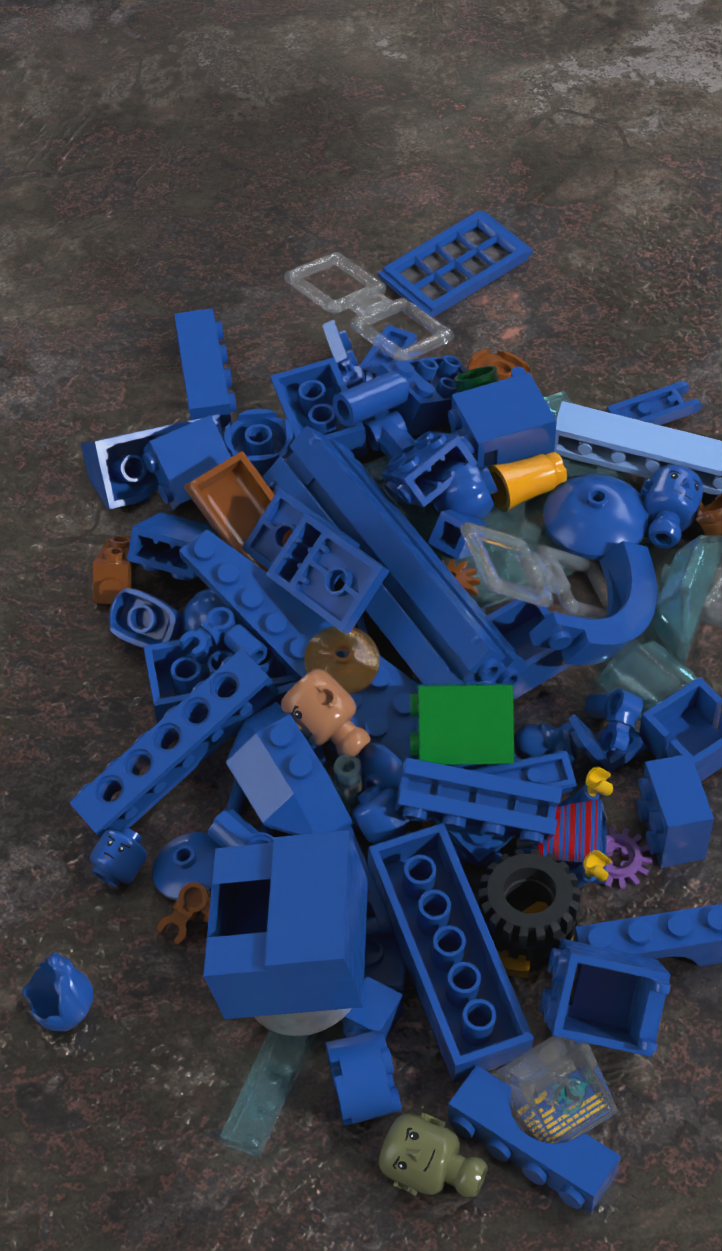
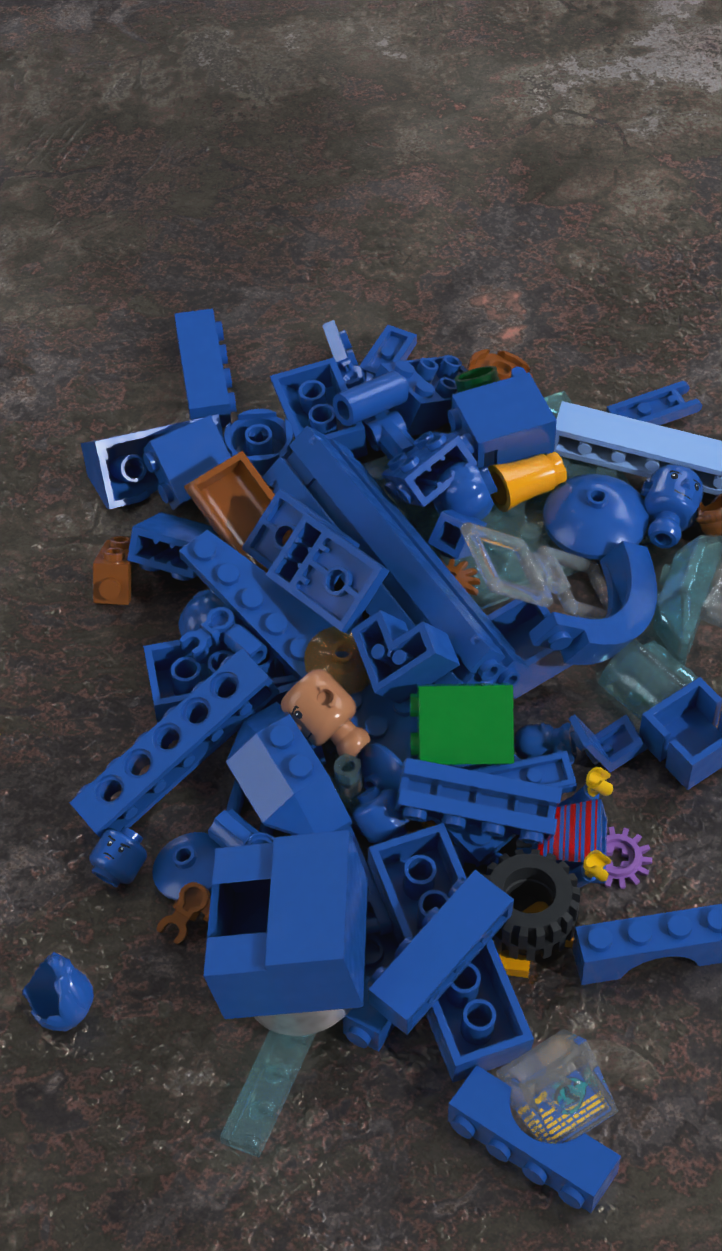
blue piece [109,588,182,648] -> none
clear bar [284,252,454,361] -> none
blue brick [325,1031,402,1126] -> none
blue piece [378,210,533,319] -> none
olive piece [378,1112,488,1198] -> none
blue container [539,938,671,1057] -> none
blue bar [584,688,643,752] -> none
blue brick [635,753,714,868] -> none
none -> blue brick [351,610,460,704]
none -> blue brick [367,870,514,1035]

